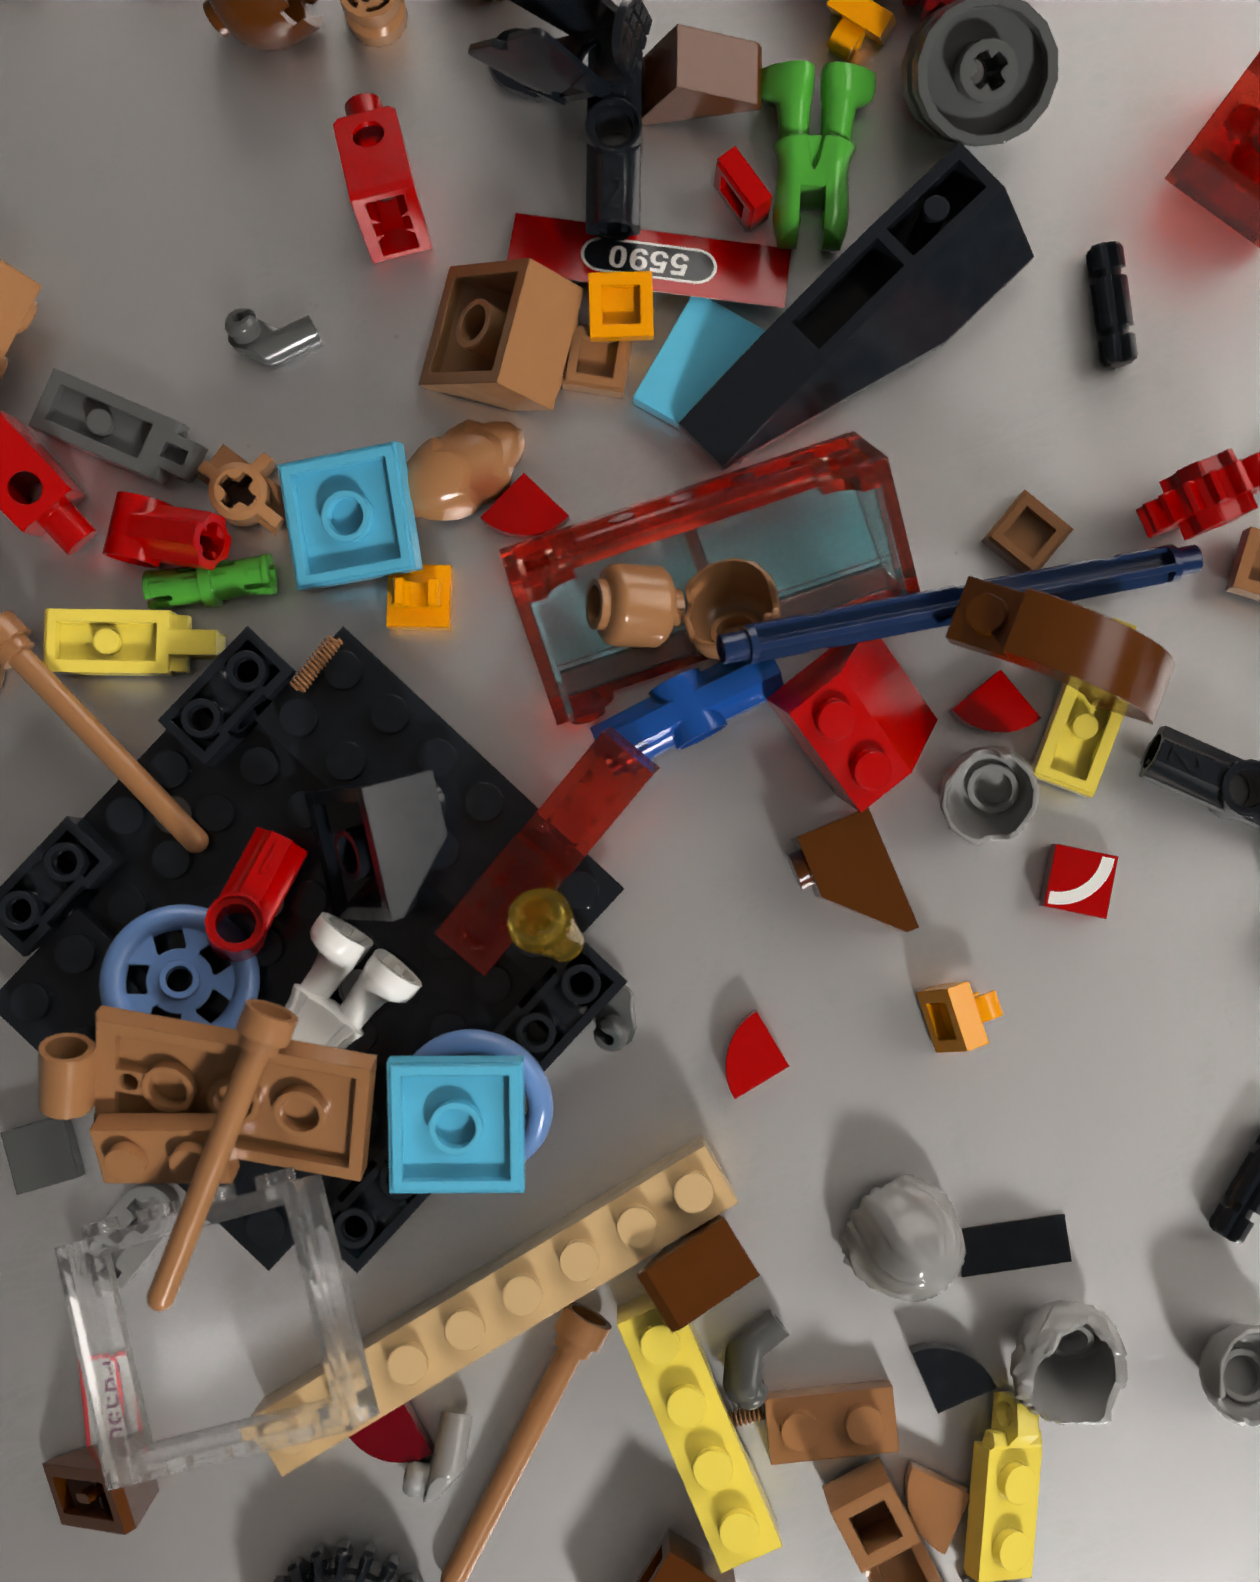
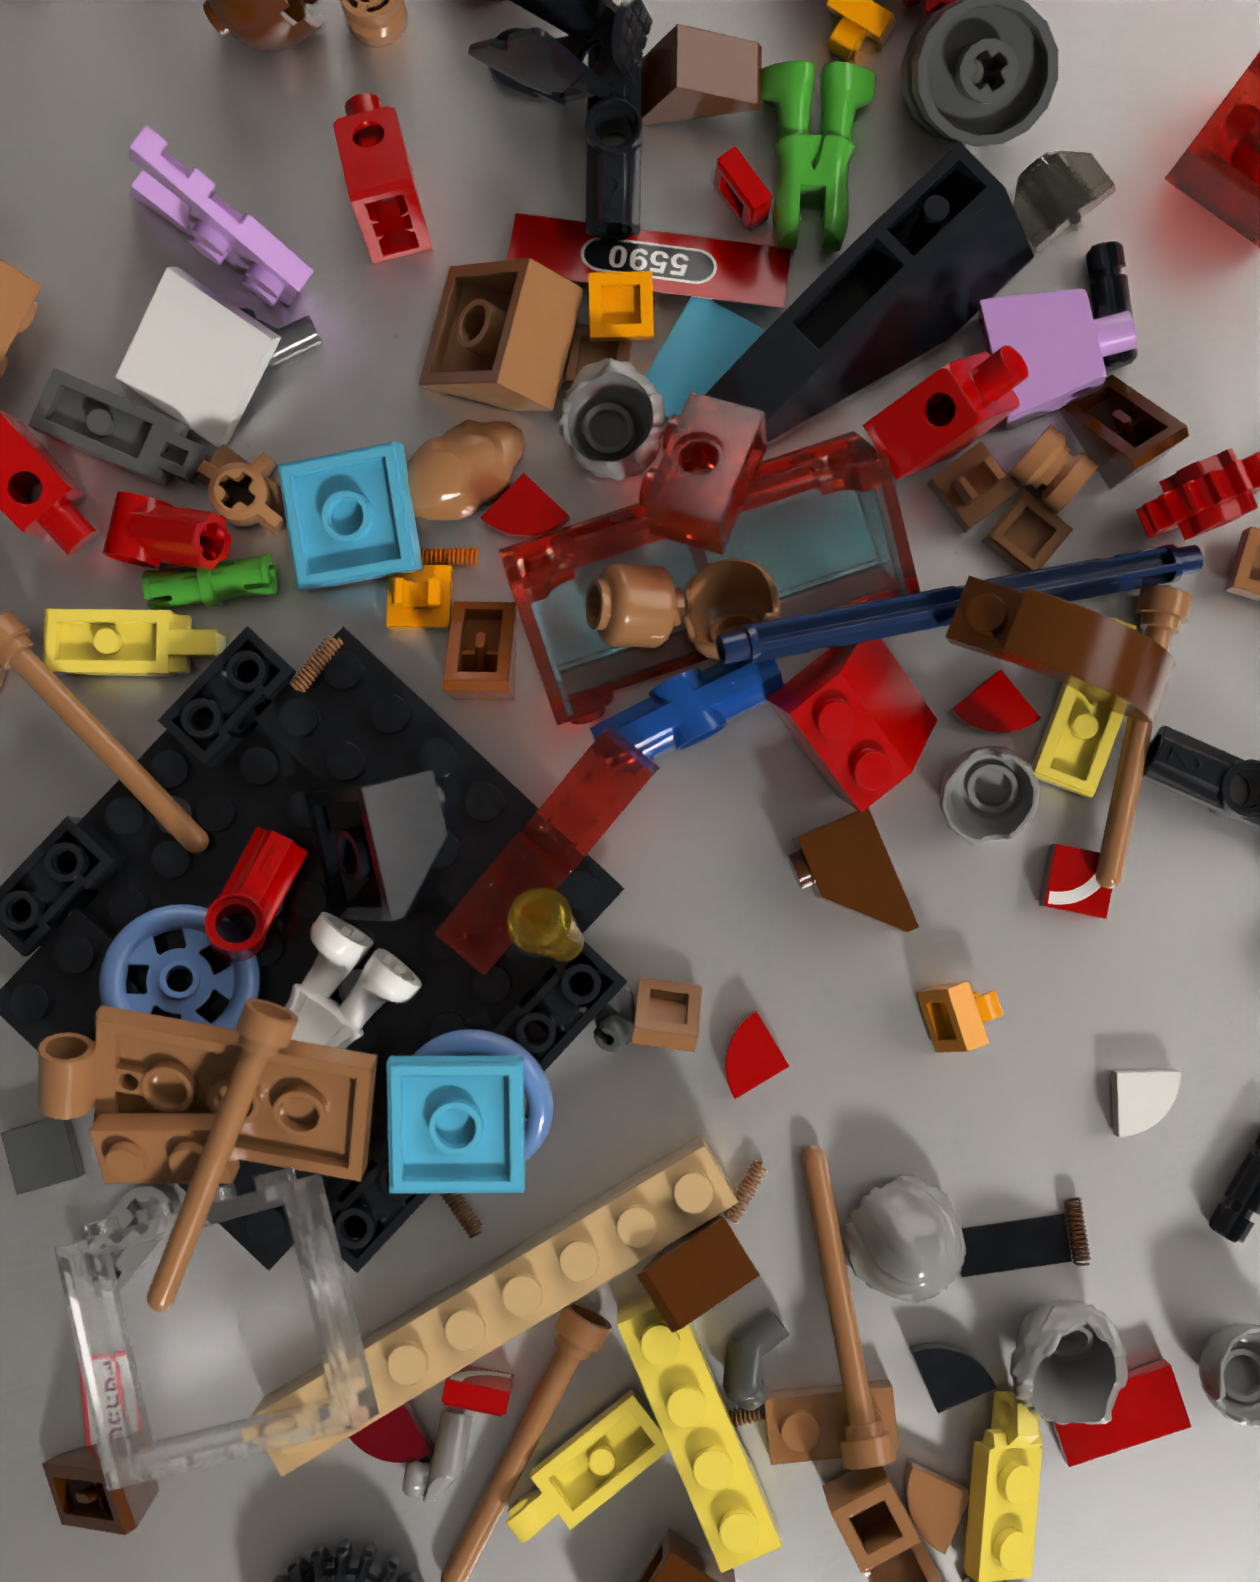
none -> white tile [115,267,282,447]
none -> lavender wing [129,125,314,307]
none -> orange leg [420,547,479,566]
none -> medium nougat leg [440,1193,483,1238]
none -> red tile [441,1365,514,1417]
none -> dark orange slope [443,601,517,700]
none -> light yellow plate [506,1388,669,1544]
none -> light grey hair [559,358,665,481]
none -> medium nougat plate [631,977,702,1052]
none -> clear red brick [639,392,767,555]
none -> medium nougat leg [723,1159,768,1224]
none -> medium nougat piece [801,1145,896,1470]
none -> red torso [862,345,1029,480]
none -> medium nougat tile [927,441,1019,533]
none -> lavender torso [978,289,1137,431]
none -> medium nougat wheel [1009,424,1099,514]
none -> clear smoke piece [1013,150,1116,253]
none -> red tile [1051,1359,1192,1467]
none -> reddish brown slope [1060,374,1189,490]
none -> reddish brown leg [1064,1197,1091,1266]
none -> medium nougat piece [1095,585,1192,889]
none -> white tile [1111,1069,1181,1137]

